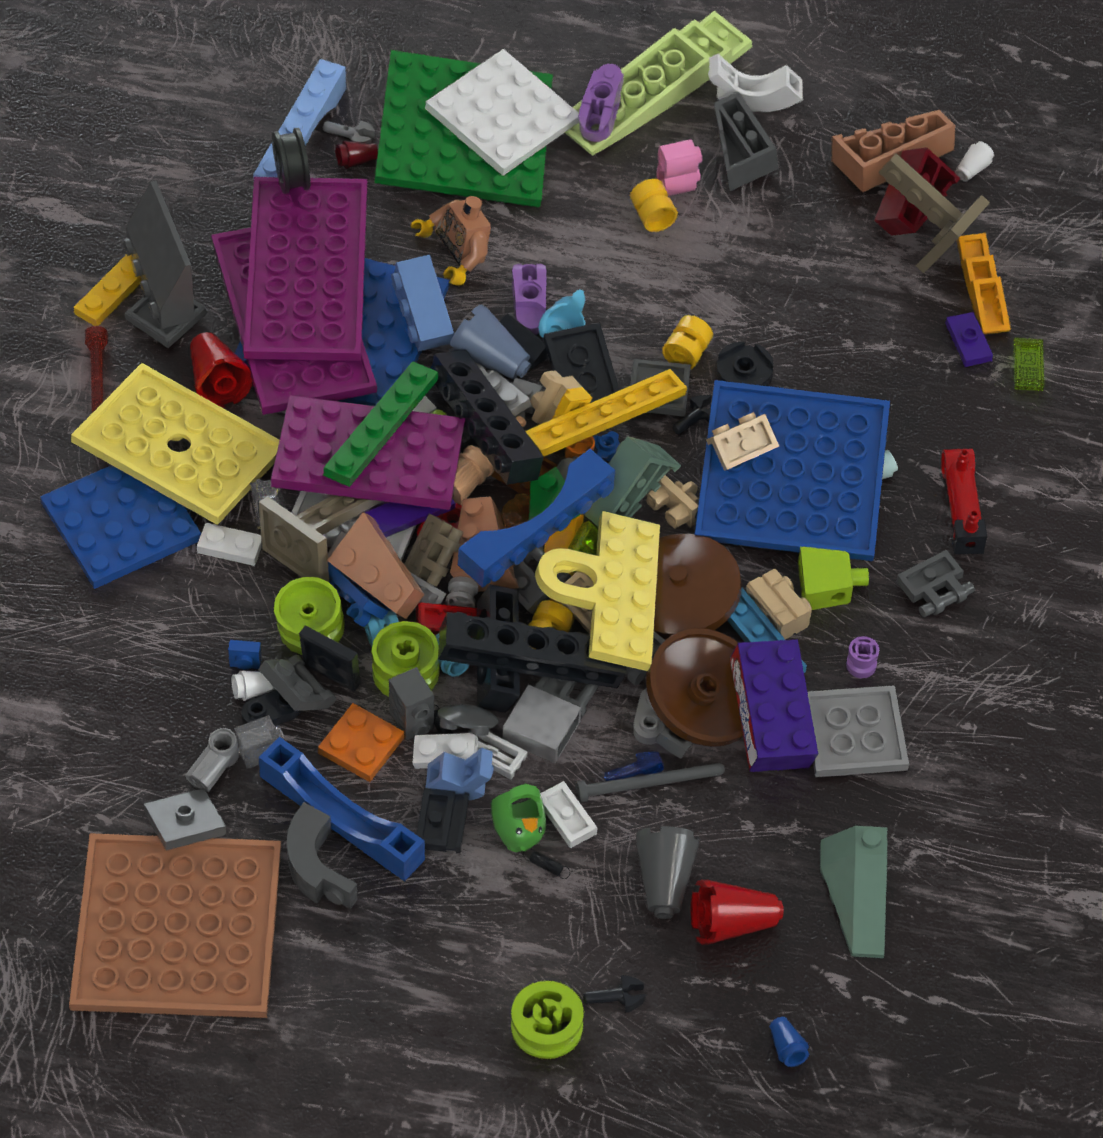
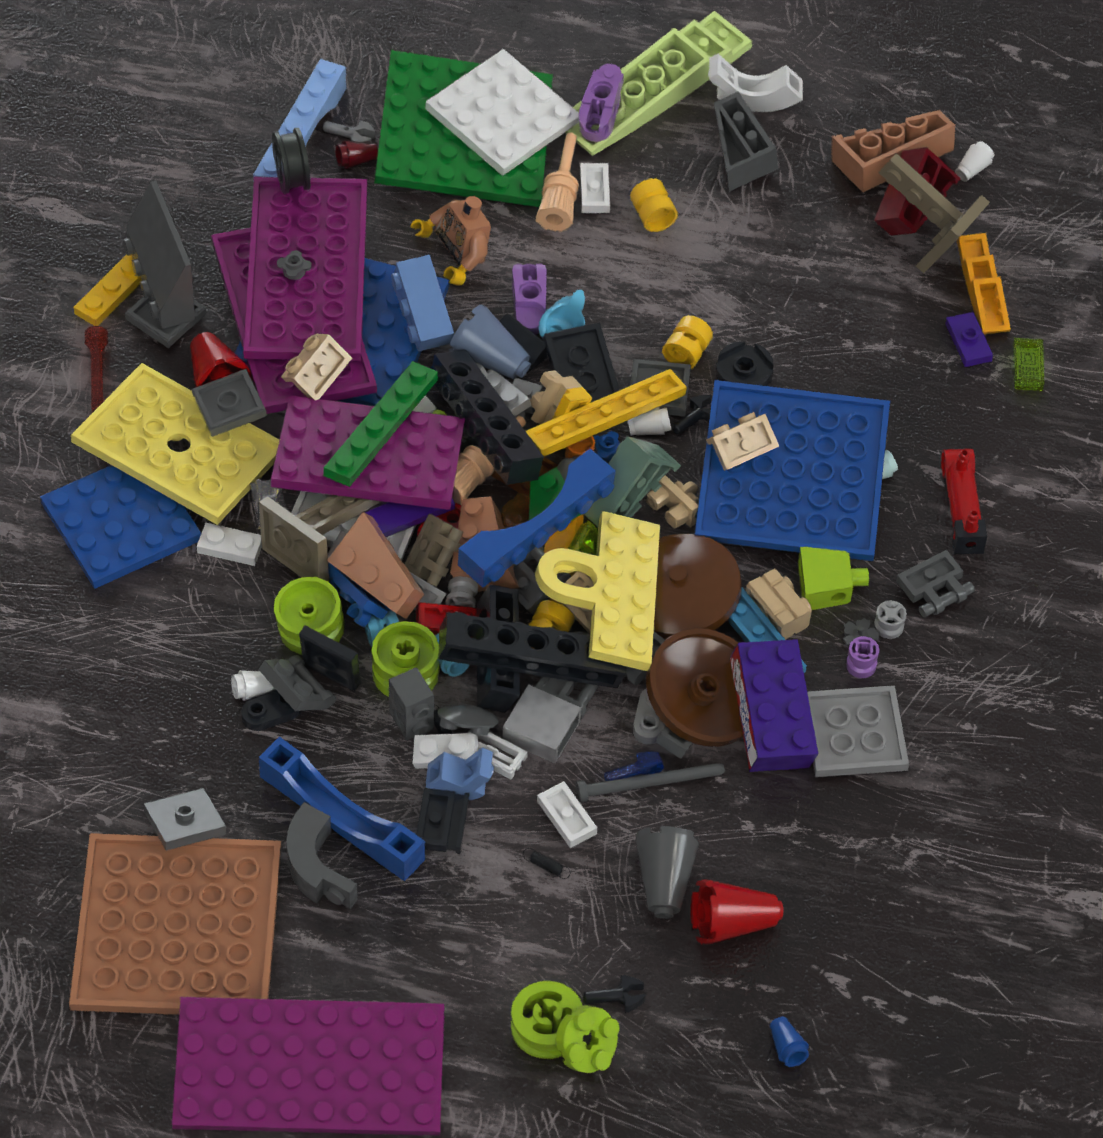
light grey piece [186,728,239,792] -> none
blue plate [228,640,262,670] -> none
clear brick [234,715,285,769] -> none
orange plate [318,703,405,782] -> none
bright green piece [491,784,546,852] -> none
bright pink brick [656,139,702,196] -> none
sand green wedge [820,826,887,958] -> none
none -> magenta plate [172,997,444,1136]
none -> dark grey plate [191,369,267,437]
none -> dark grey plate [277,250,311,280]
none -> tan bracket [281,334,352,401]
none -> light nougat piece [536,133,579,232]
none -> lime plate [556,1005,620,1073]
none -> white plate [580,163,610,213]
none -> white cone [628,407,671,436]
none -> dark grey plant [843,618,880,647]
none -> light grey wheel [874,600,907,639]

